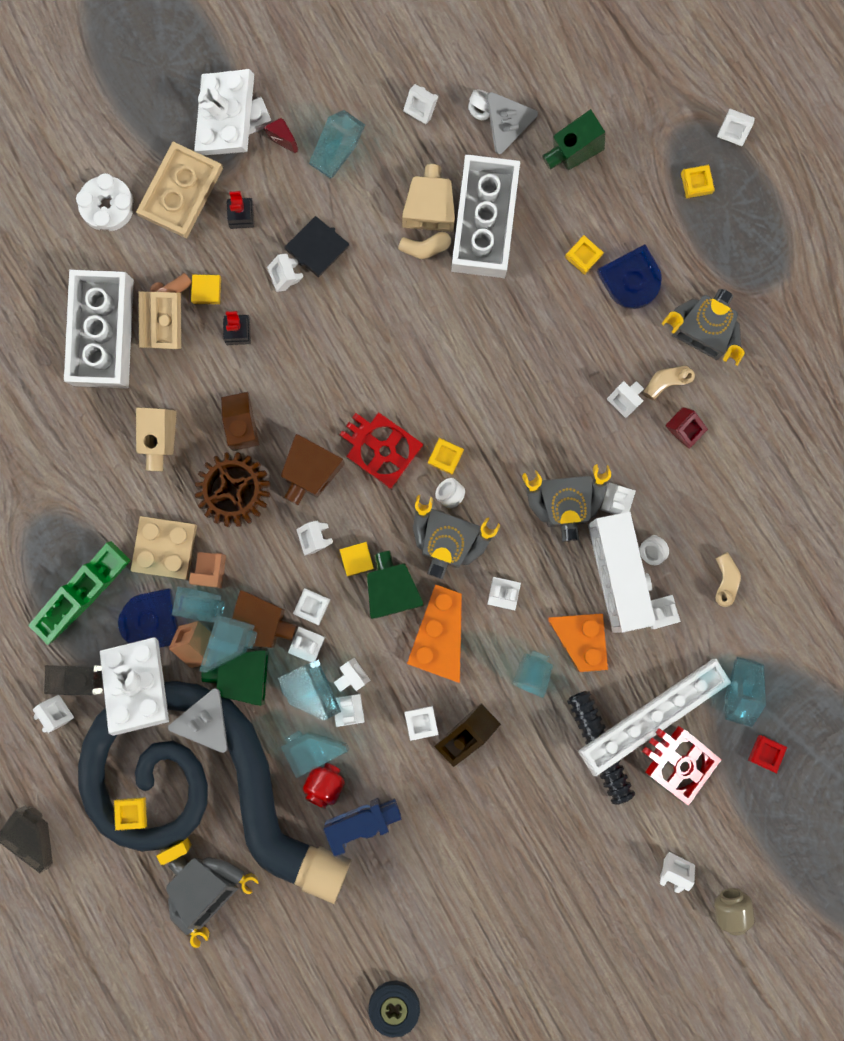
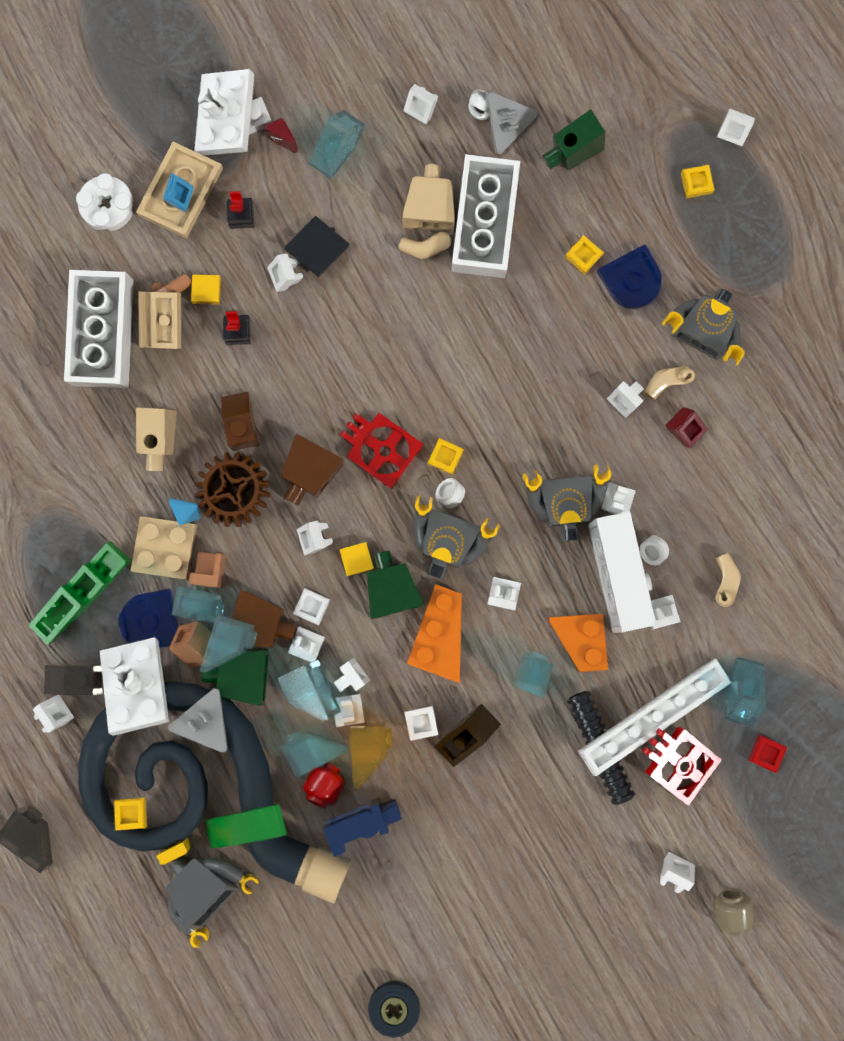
none -> dark azure slope [163,174,194,212]
none -> dark azure slope [169,498,201,526]
none -> green slope [204,804,286,848]
none -> clear yellow slope [349,722,393,789]

